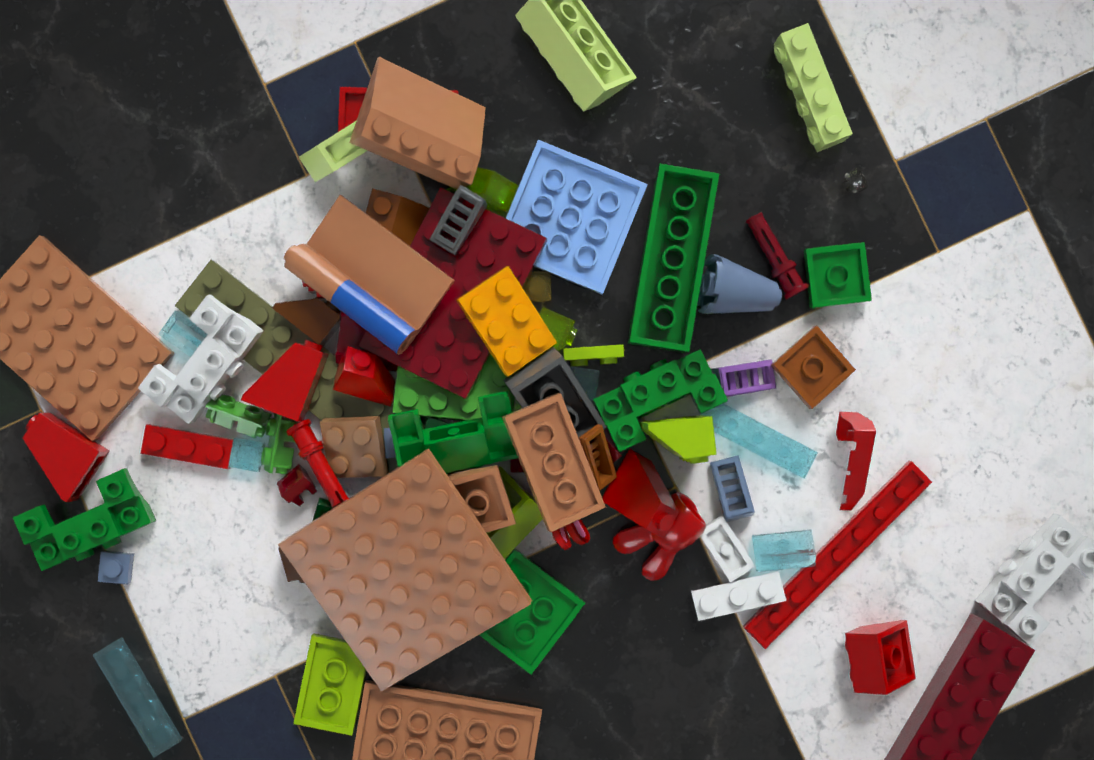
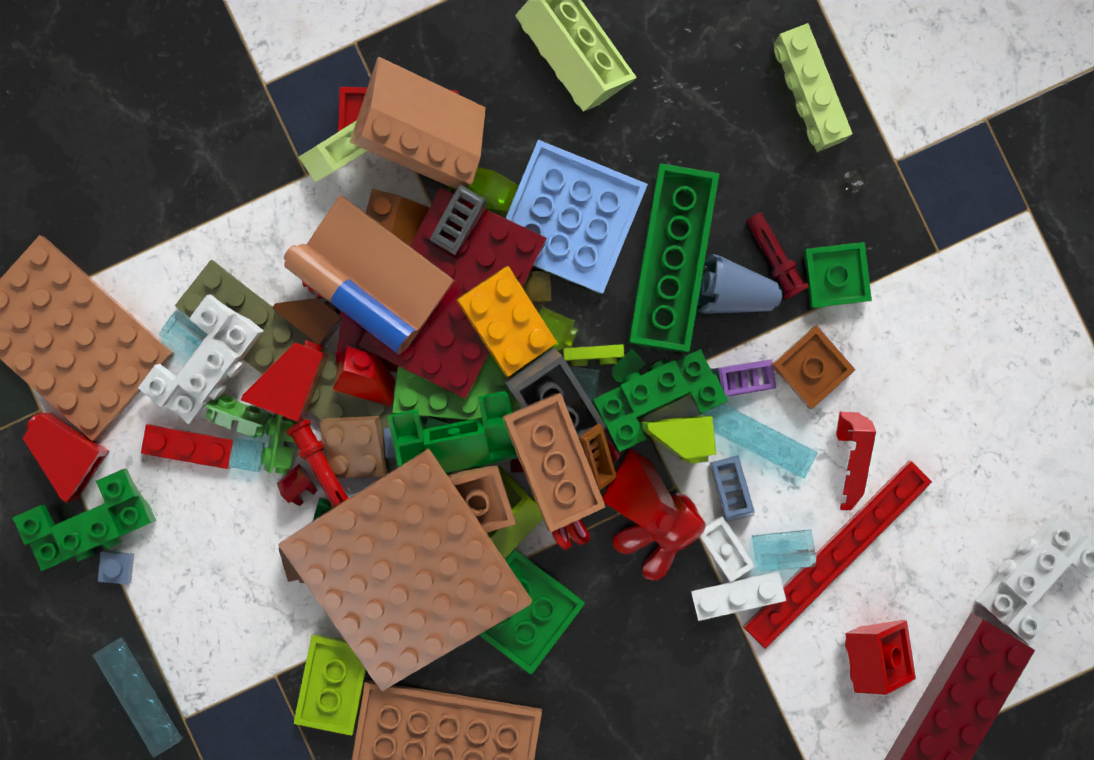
none -> green piece [611,349,646,382]

